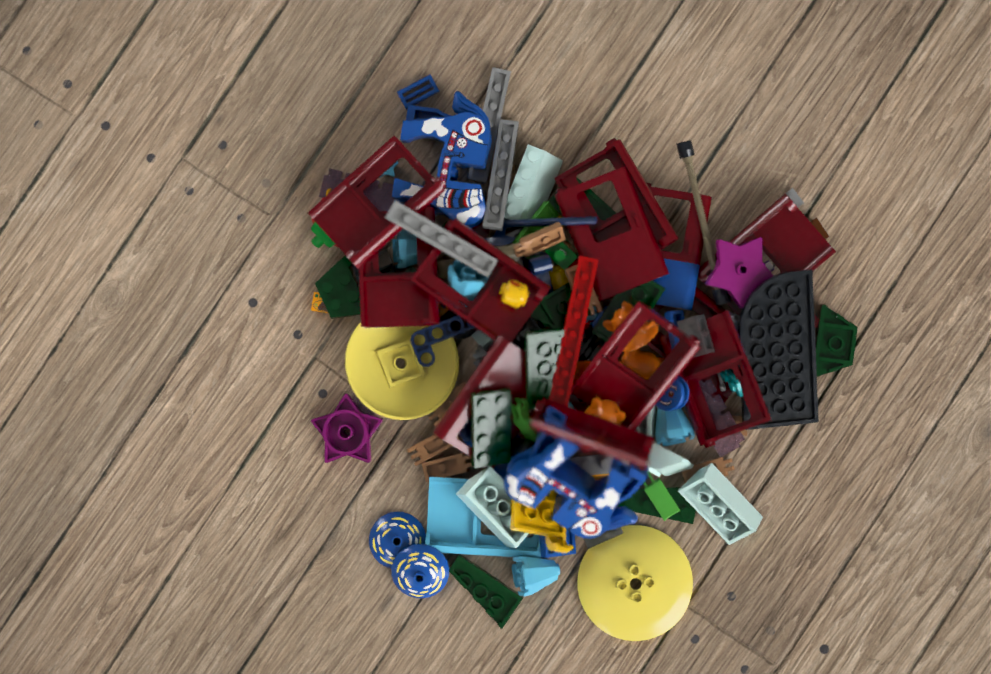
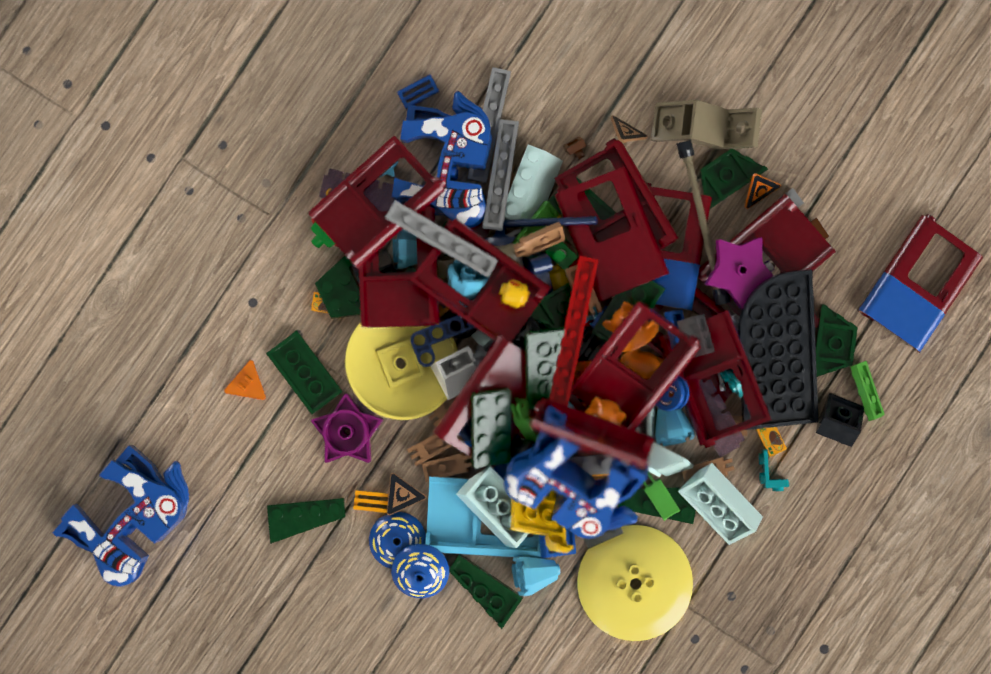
none -> animal [52,445,189,586]
none -> orange piece [224,360,266,400]
none -> dark green plate [266,330,343,415]
none -> dark green wing [267,498,346,544]
none -> light orange tile [353,490,389,513]
none -> black piece [387,473,426,515]
none -> white slope [431,346,477,400]
none -> reddish brown tile [563,136,587,160]
none -> piece [611,115,648,143]
none -> dark tan bracket [651,100,762,149]
none -> dark green wing [700,149,768,209]
none -> piece [745,173,781,209]
none -> light orange tile [755,427,787,457]
none -> teal bracket [758,449,789,491]
none -> black slope [816,393,864,447]
none -> bright green plate [850,361,885,421]
none -> piece [858,214,983,353]

